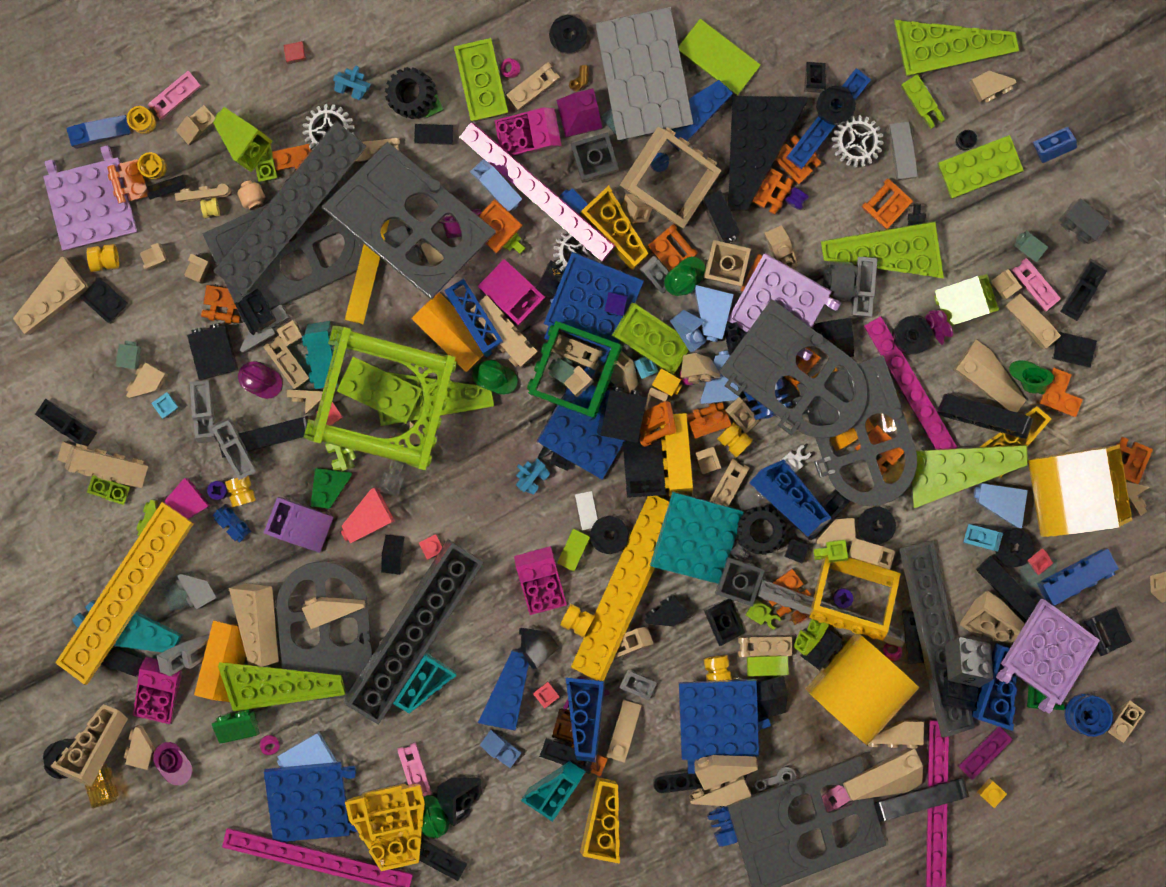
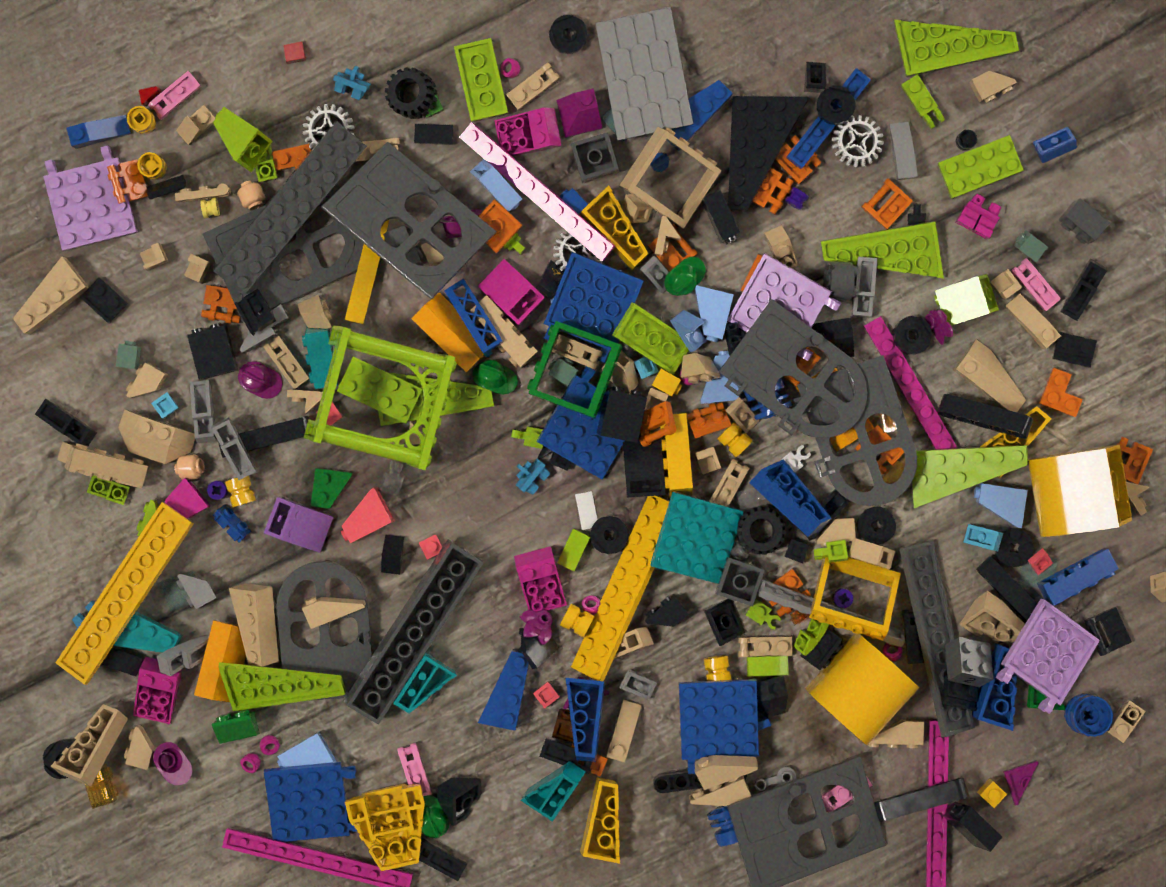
yellow wheel [87,244,119,272] -> none
tan panel [277,320,303,347] -> none
lime hips [325,443,356,471] -> none
medium blue slope [480,730,522,768] -> none
tan panel [564,366,594,397] -> none
pearl gold arm [569,65,589,91] -> none
dark purple slope [605,292,627,316] -> none
lime tile [678,19,761,96] -> none
tan slope [703,240,751,287] -> none
tan wedge [843,748,923,801] -> none
magenta plate [958,726,1013,780] -> none
green piece [1009,360,1054,394] -> none
none -> tan wedge [118,410,195,464]
none -> red slope [139,86,161,107]
none -> light nougat head [174,454,205,480]
none -> dark pink piece [240,753,261,773]
none -> tan slope [298,295,332,329]
none -> lime plate [511,427,543,449]
none -> magenta plate [520,610,553,645]
none -> dark pink piece [582,595,601,615]
none -> tan slope [654,216,681,257]
none -> black brick [943,802,1002,852]
none -> dark pink hips [955,194,1001,240]
none -> magenta tile [1003,760,1039,806]

